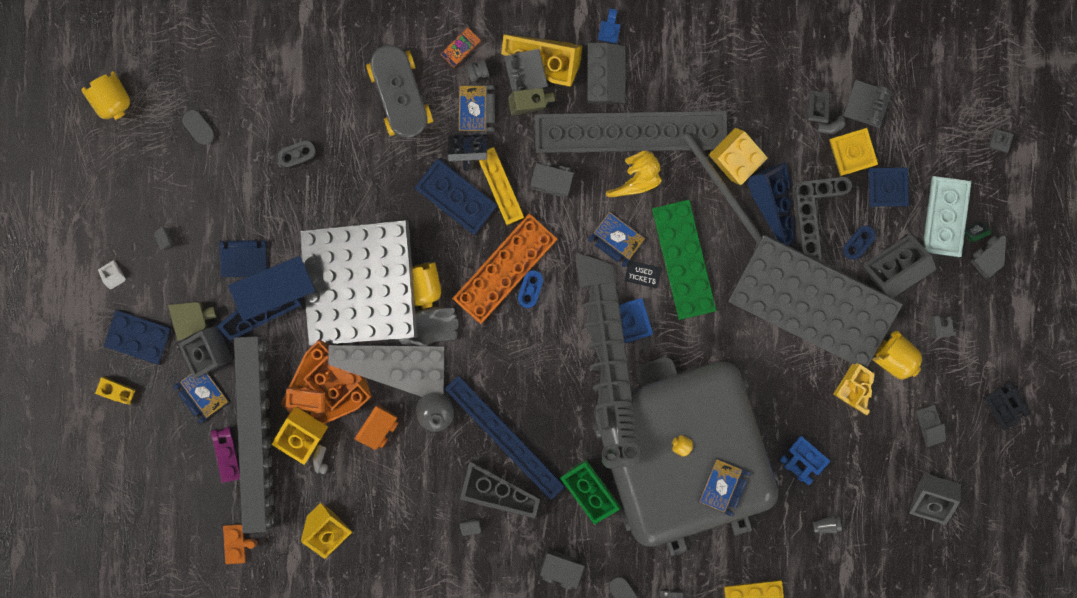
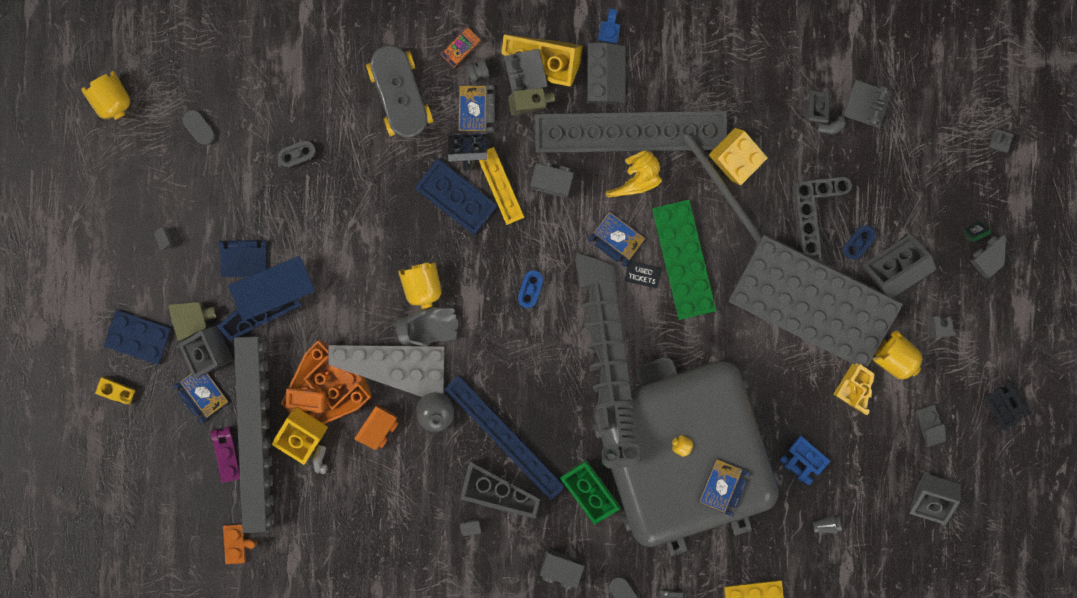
white slope [98,260,126,289] -> none
plate [300,220,417,346] -> none
yellow slope [301,503,352,559] -> none
orange plate [452,214,557,324] -> none
blue plate [619,298,653,343] -> none
dark blue wedge [747,163,795,245] -> none
yellow plate [829,128,878,176] -> none
dark blue plate [868,168,909,207] -> none
light aqua tile [923,176,971,257] -> none

